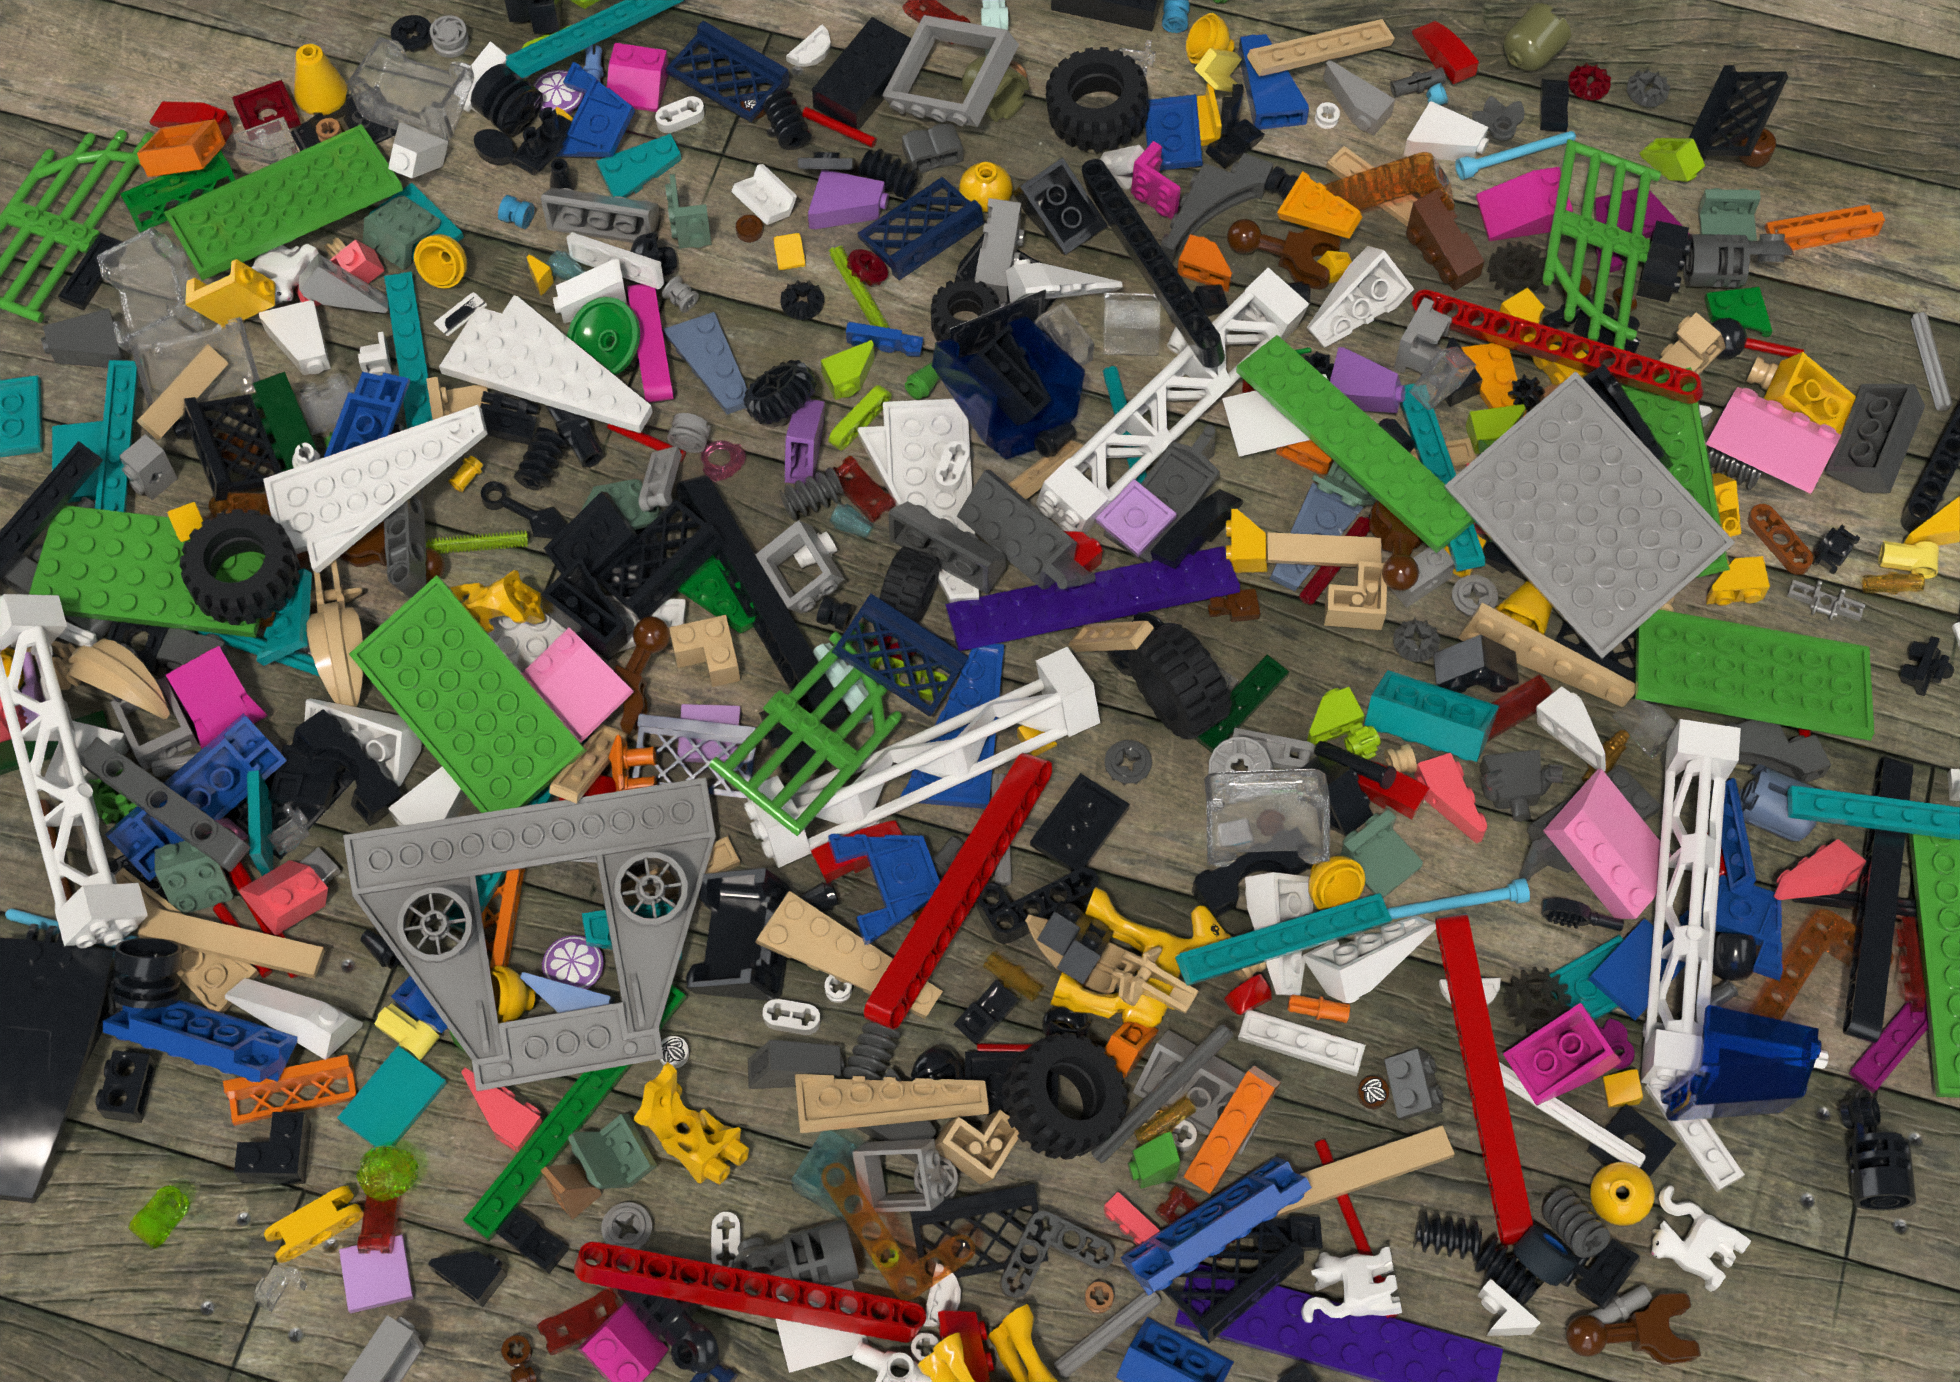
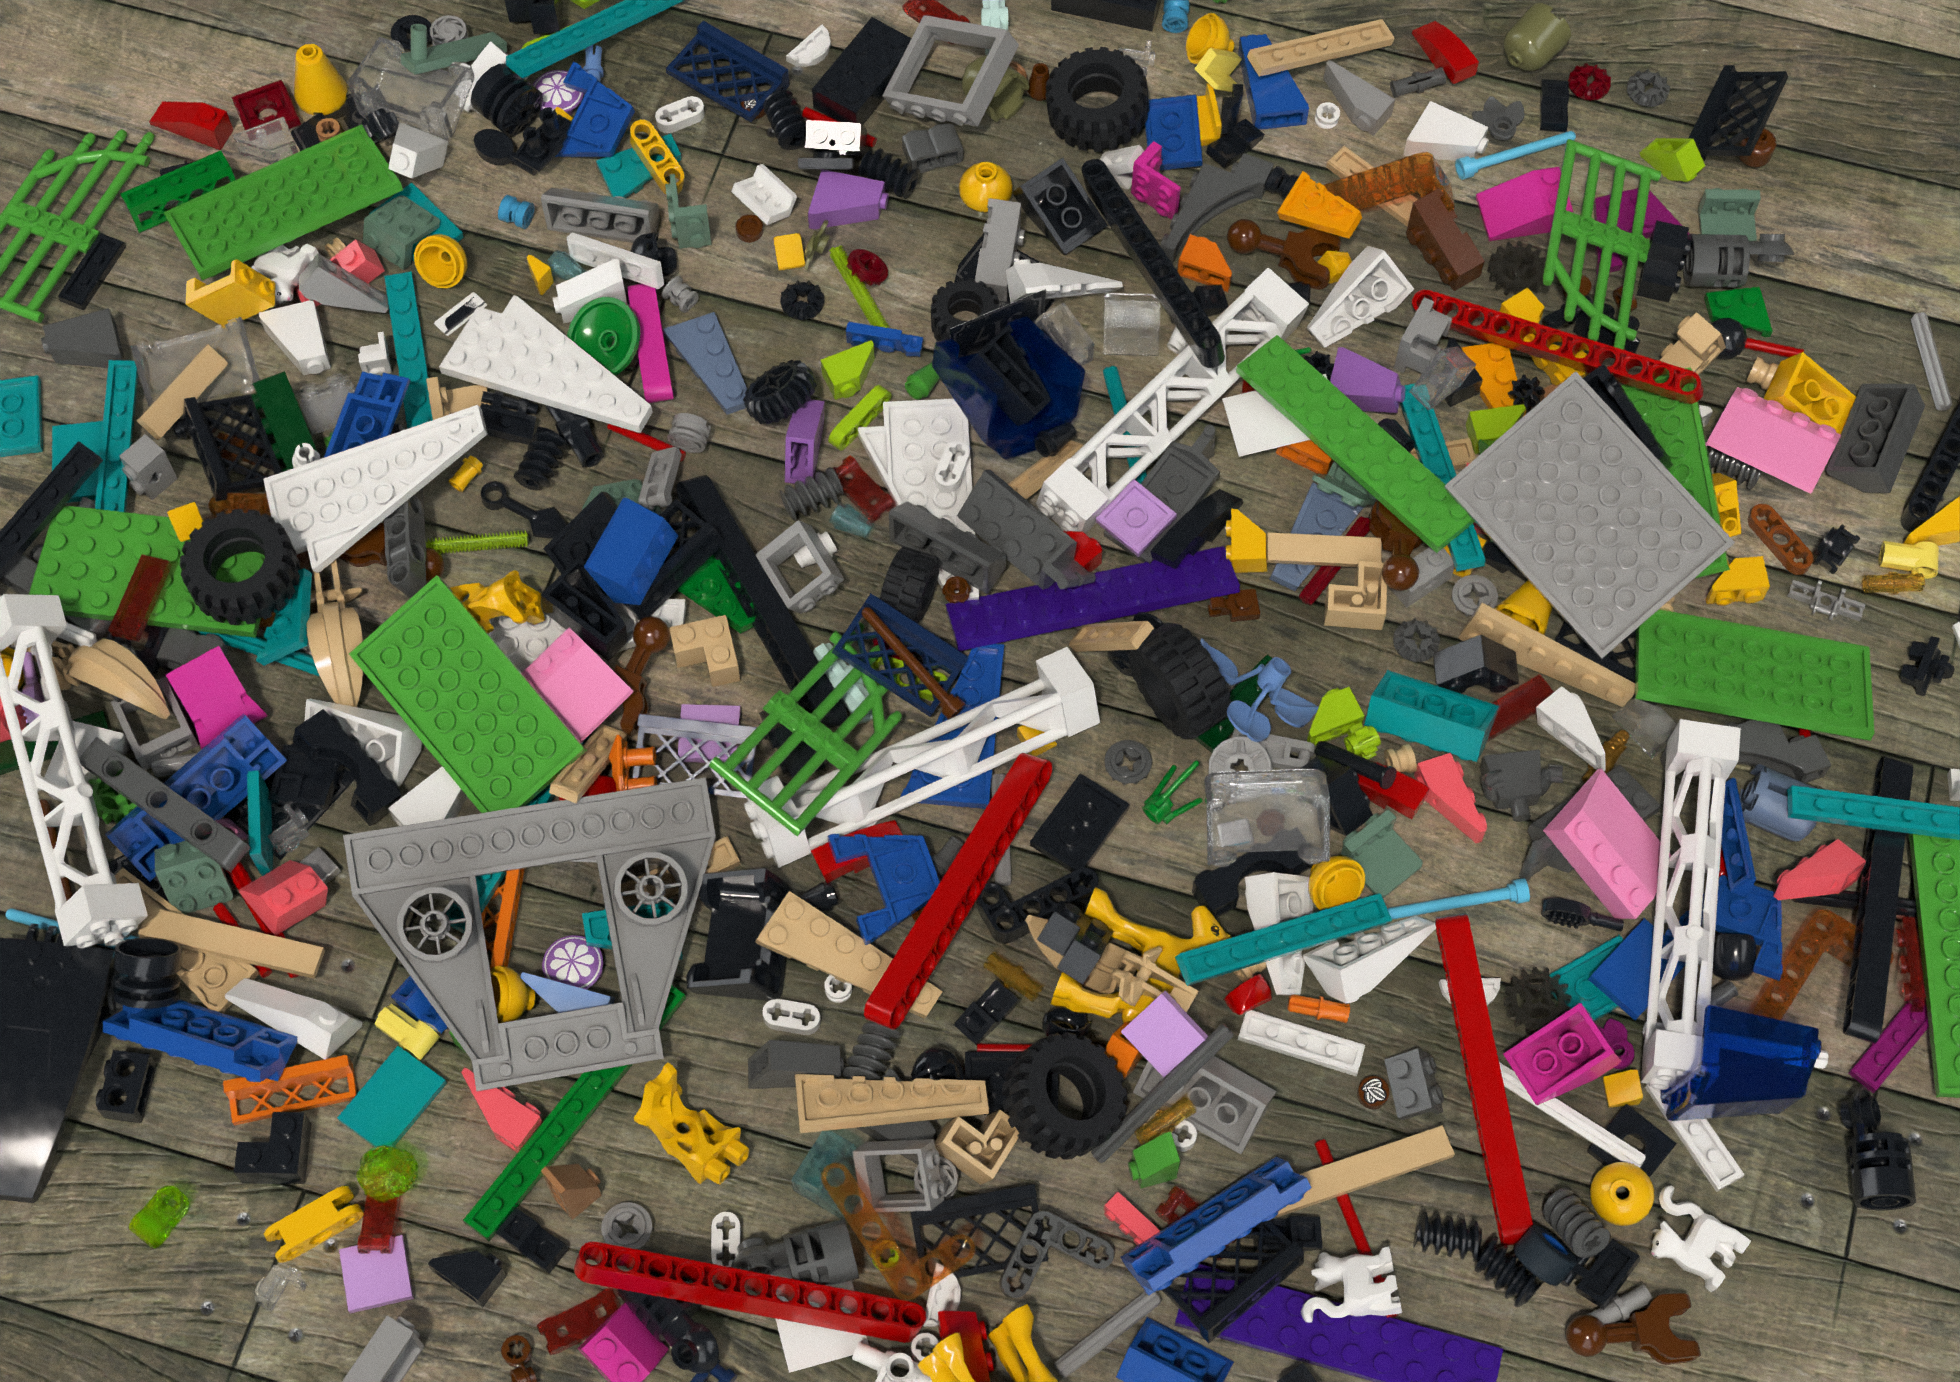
clear windscreen [97,227,205,353] -> none
orange window [137,119,226,177] -> none
black cone [360,928,401,969] -> none
black cone [549,158,576,190] -> none
sand green bracket [568,1114,657,1189] -> none
dark pink slope [607,43,669,112] -> none
tile [660,1036,689,1069] -> none
clear pink piece [701,440,746,481] -> none
black wheel [816,595,854,632] -> none
dark blue fence [857,177,984,280] -> none
medium nougat bush [1085,1281,1114,1314] -> none
orange brick [1183,1066,1281,1194] -> none
medium azure hinge [1426,83,1448,105] -> none
white slope [1478,1279,1541,1336] -> none
orange fence [1765,204,1885,250] -> none
none -> clear red plate [108,554,172,642]
none -> black gear [363,108,399,141]
none -> sand green piece [401,24,507,75]
none -> blue slope [584,498,678,605]
none -> yellow beam [630,119,684,194]
none -> olive plate [804,219,831,270]
none -> window [805,120,867,156]
none -> reddish brown piece [862,607,966,719]
none -> reddish brown plate [942,576,971,604]
none -> reddish brown cone [1027,63,1050,101]
none -> lavender tile [1121,991,1208,1077]
none -> green plant [1142,761,1203,825]
none -> medium blue plant [1200,638,1319,742]

